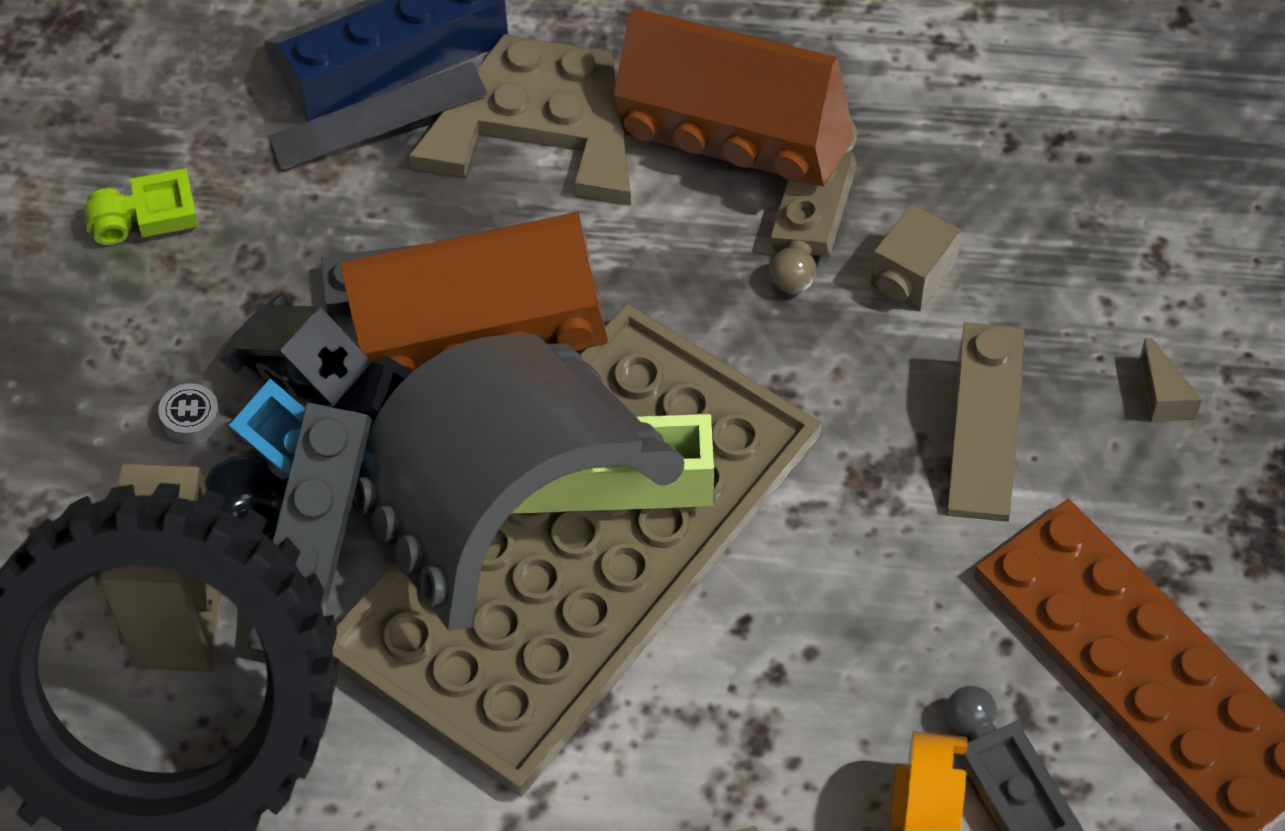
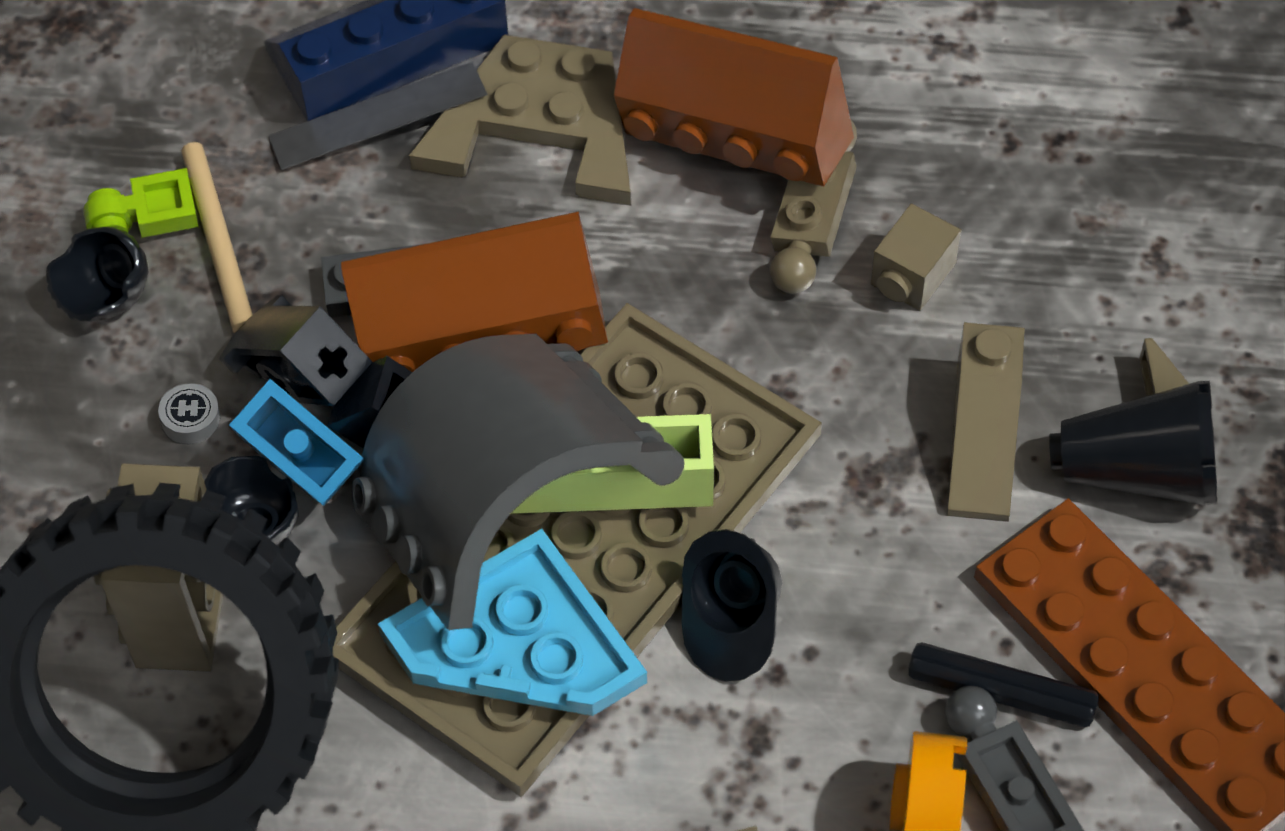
dark grey plate [247,402,372,652] -> none
none -> black hair [46,227,149,322]
none -> tan bar [181,142,253,334]
none -> medium azure plate [378,529,647,716]
none -> black piece [682,529,782,681]
none -> black axle [908,642,1099,727]
none -> black cone [1049,381,1218,505]

